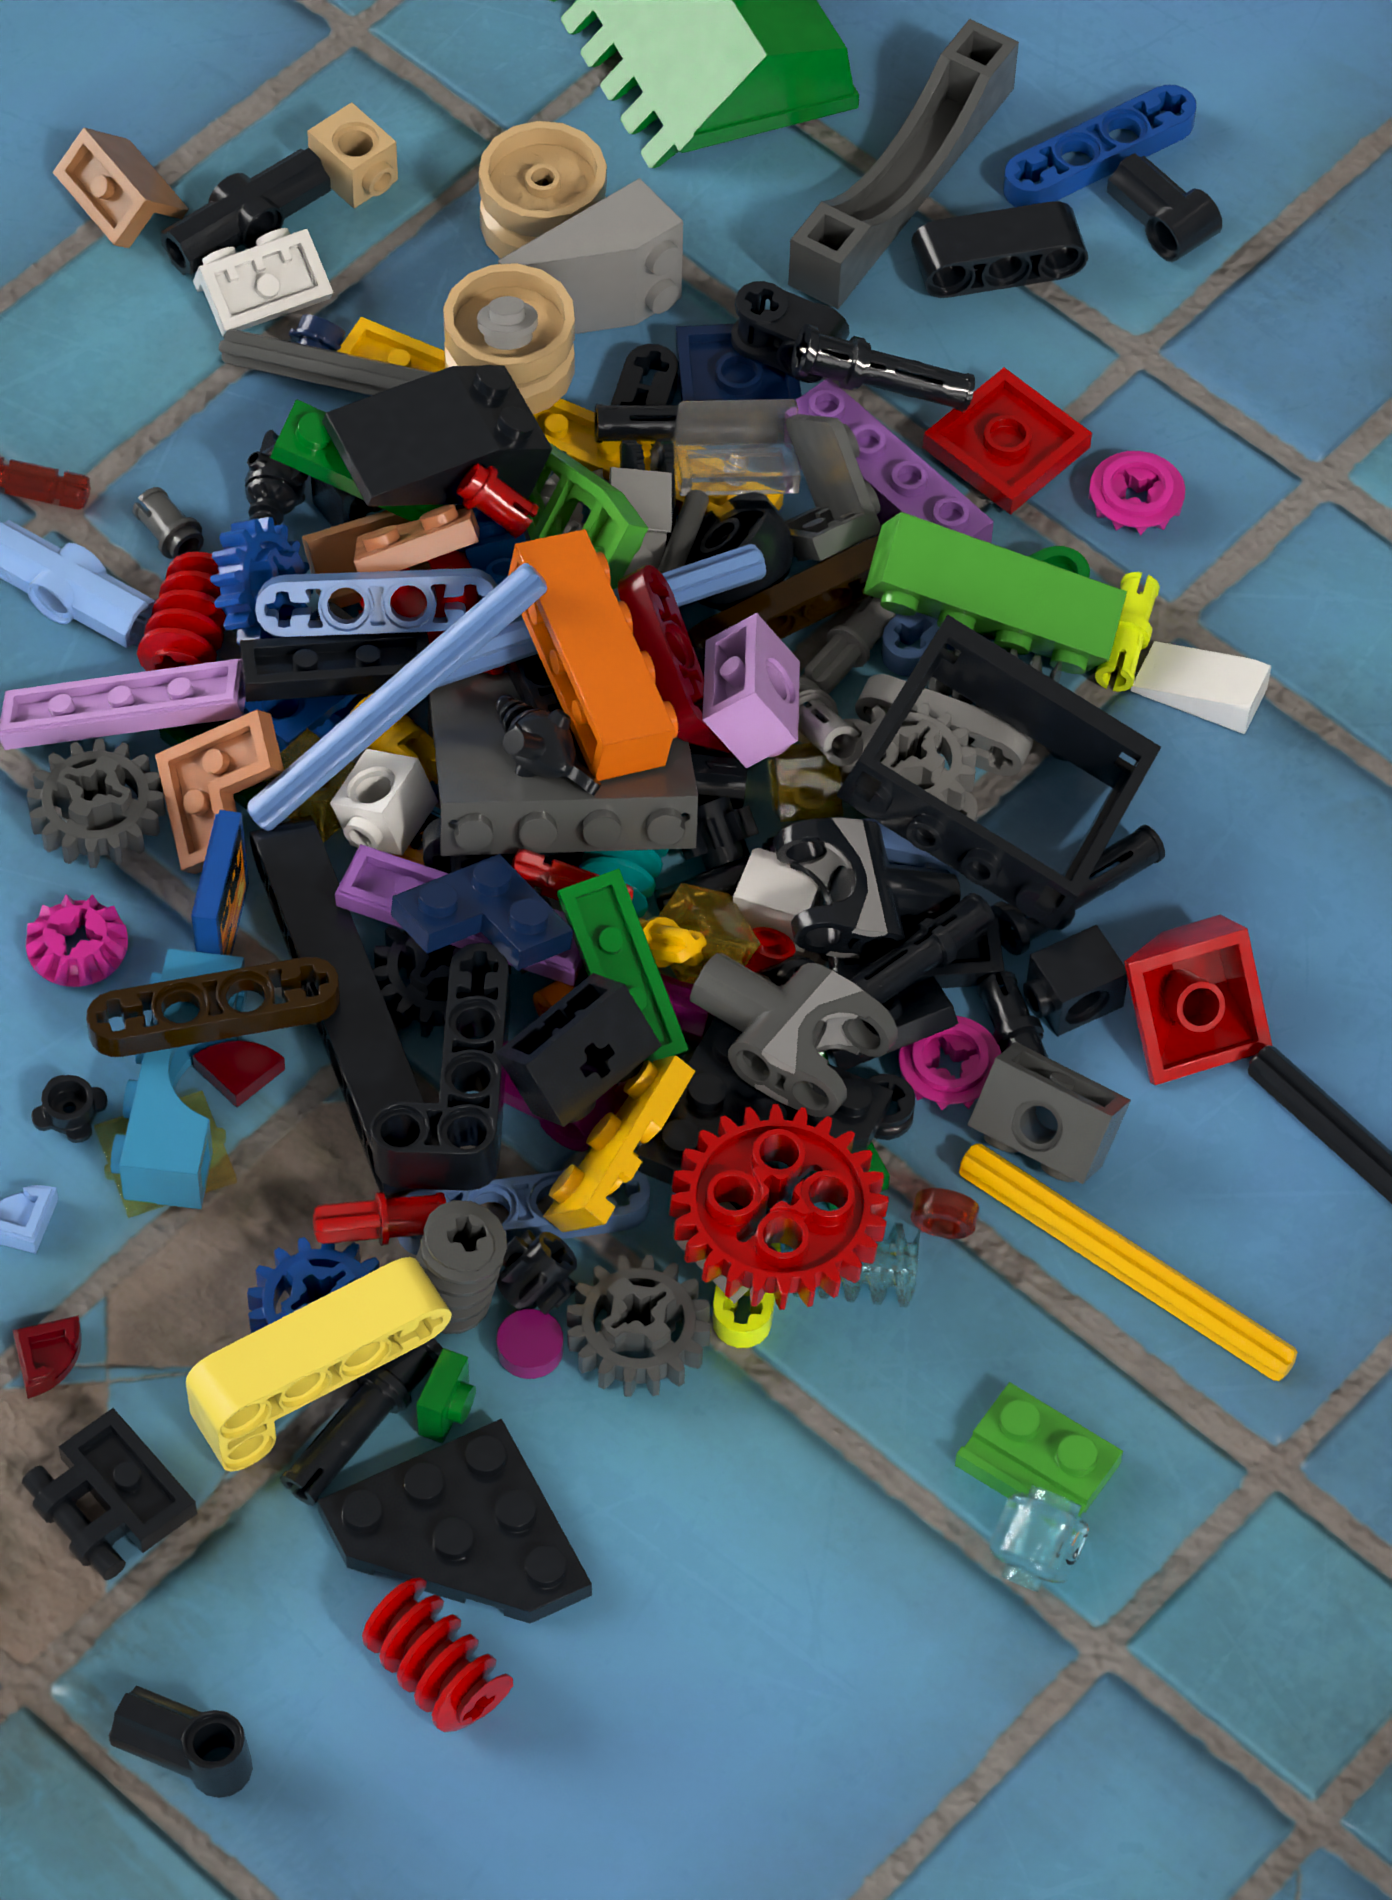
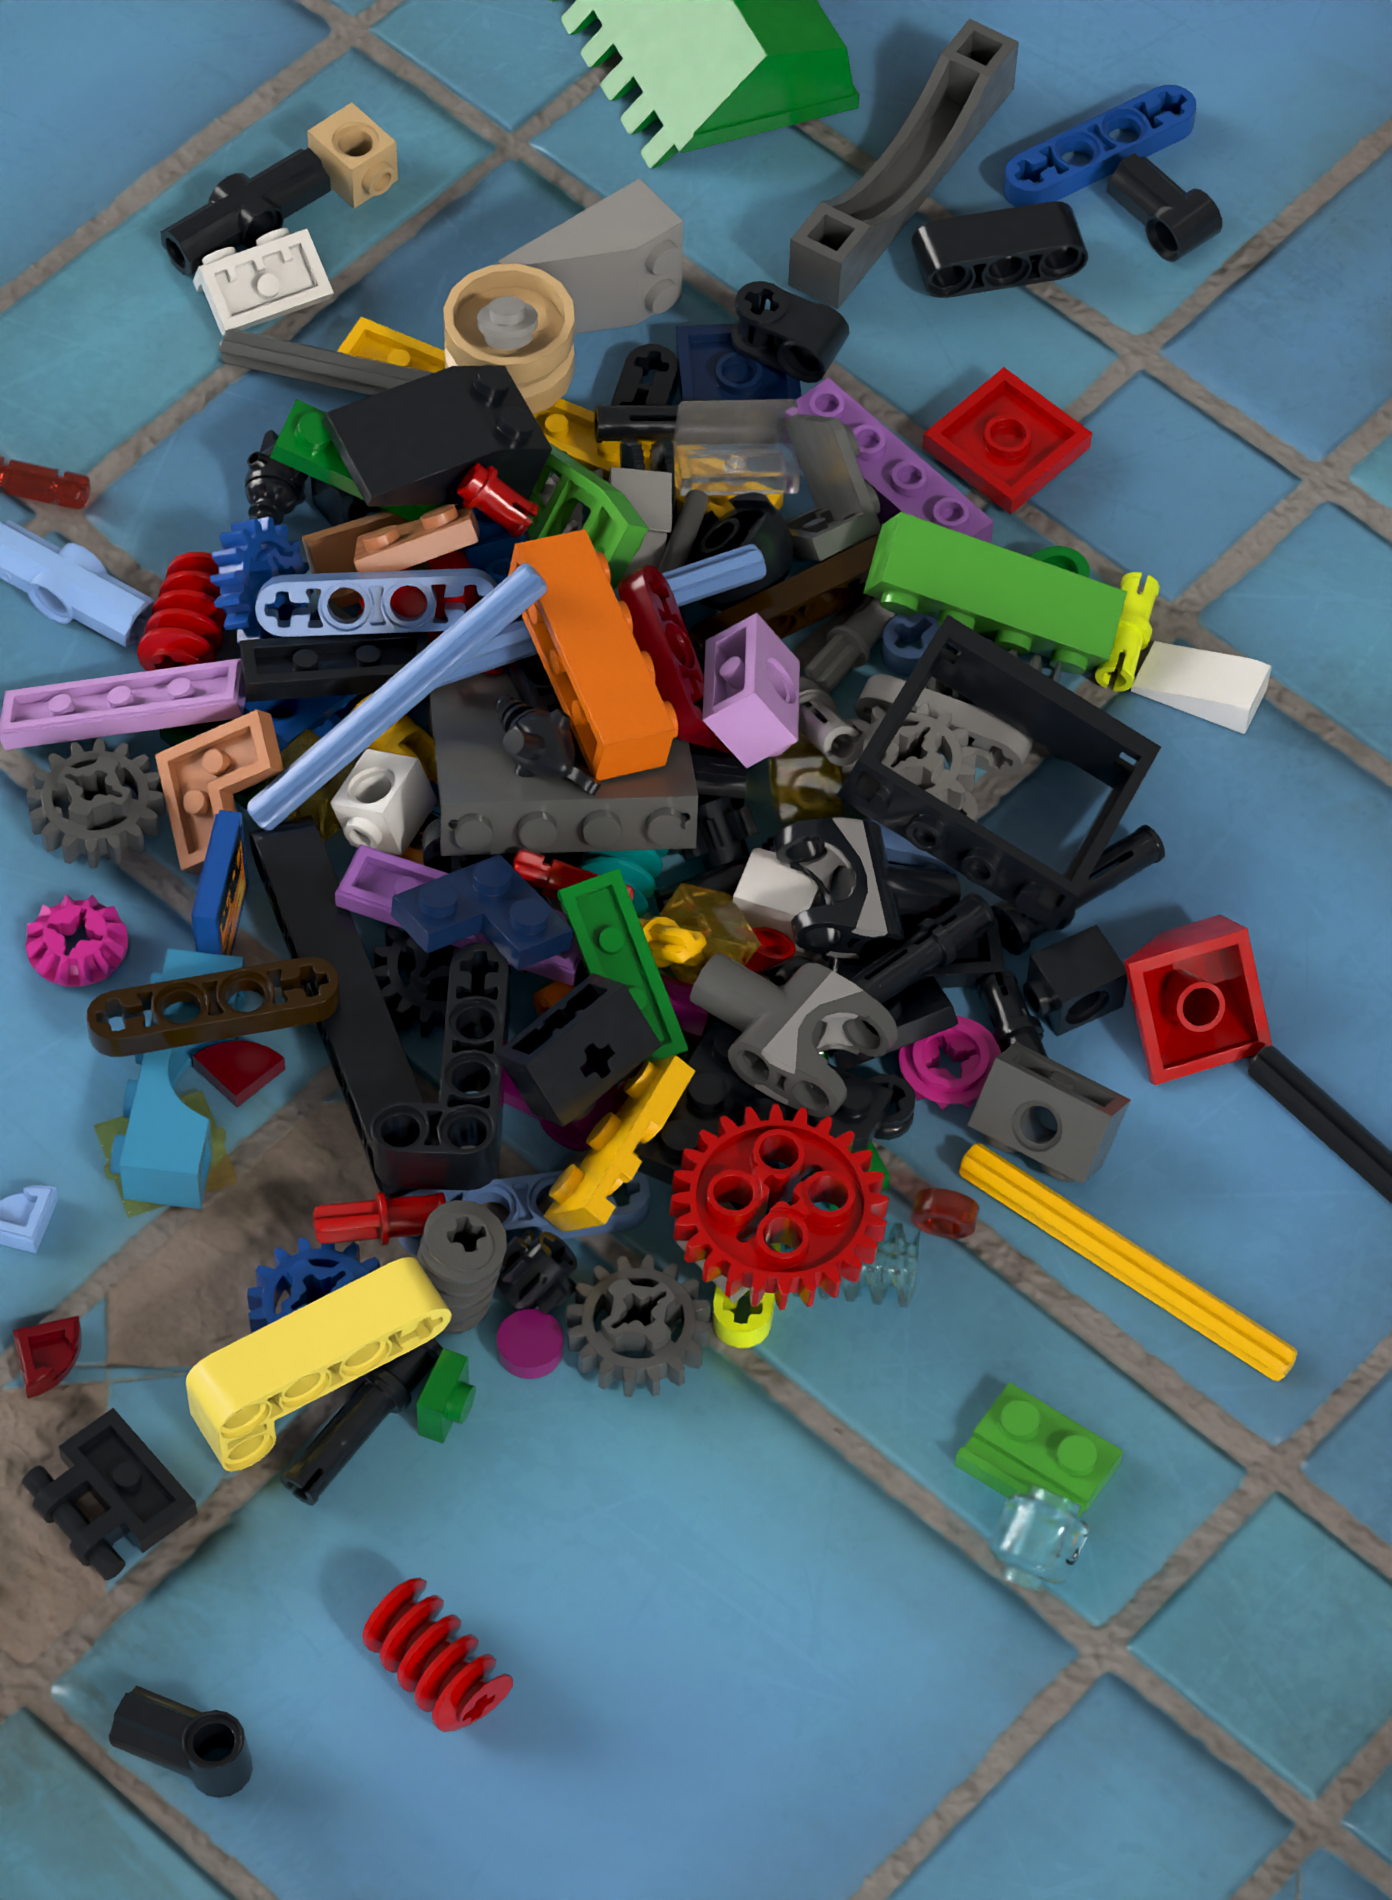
black plate [31,1075,108,1143] -> none
medium nougat panel [53,128,189,248] -> none
dark grey pin [133,487,204,559] -> none
dark blue plate [289,314,346,351] -> none
black plate [317,1419,592,1624] -> none
tan wheel [479,121,607,259] -> none
black pin [791,323,975,411] -> none
dark pink gear [1089,451,1185,536] -> none

